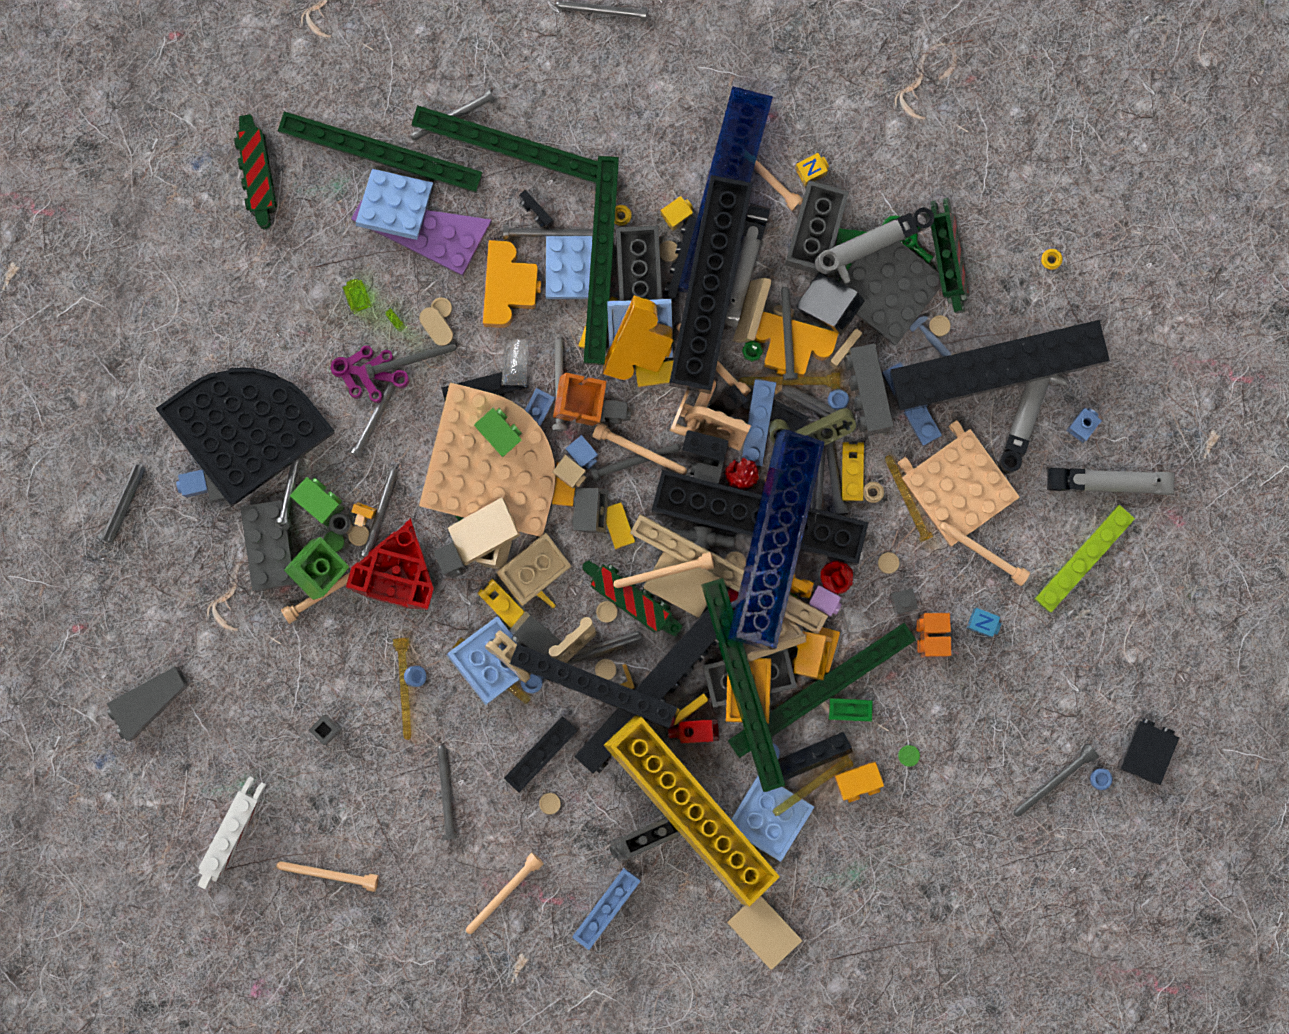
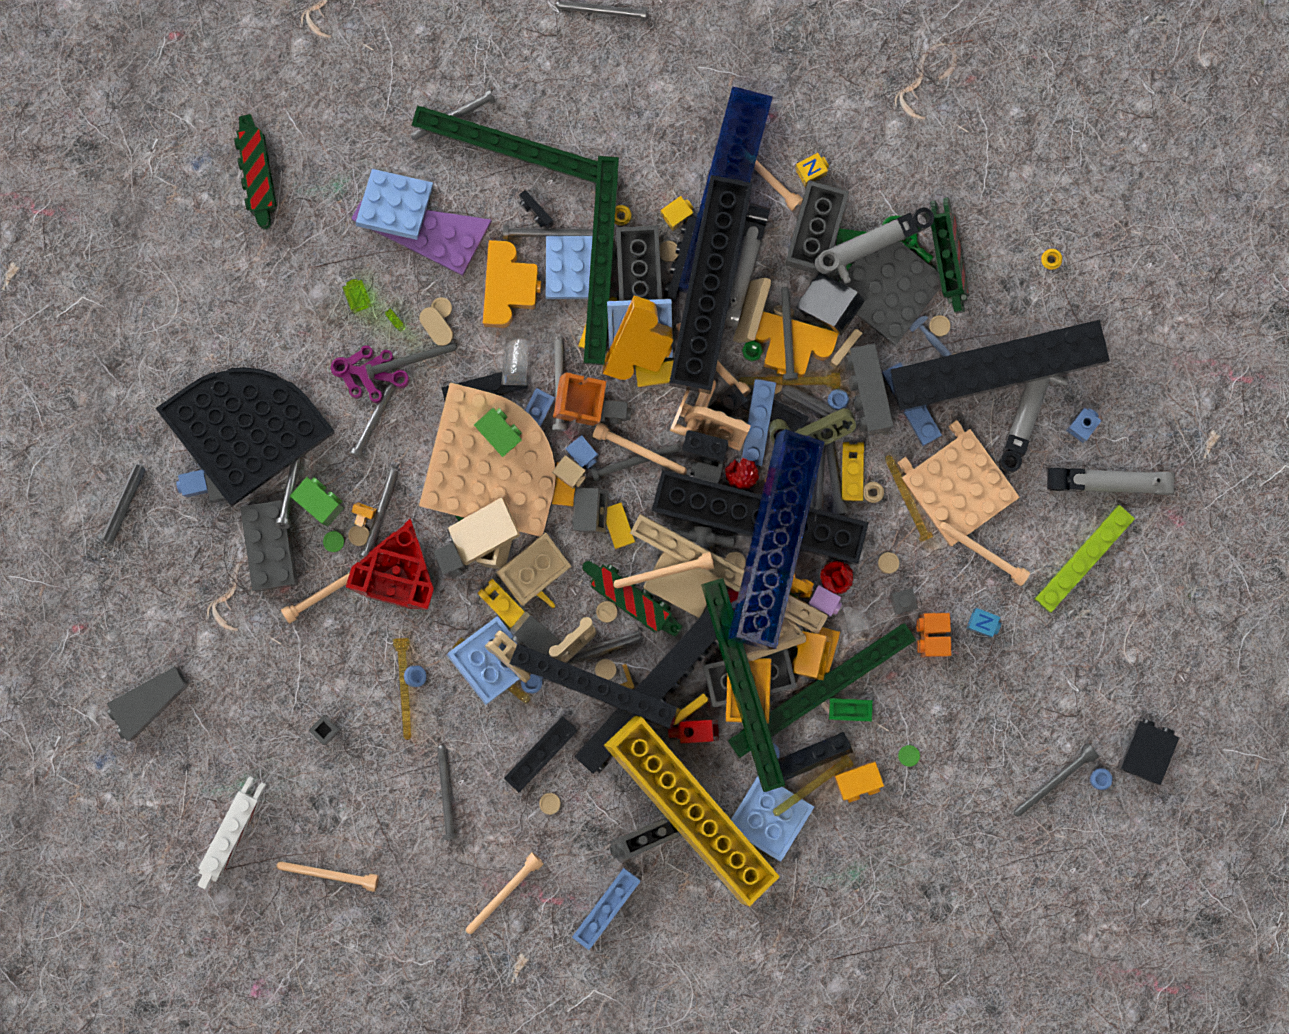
dark green plate [277,111,483,193] -> none
bright green brick [284,537,349,600] -> none
dark grey brick [329,513,353,536] -> none
tan tile [727,896,802,970] -> none

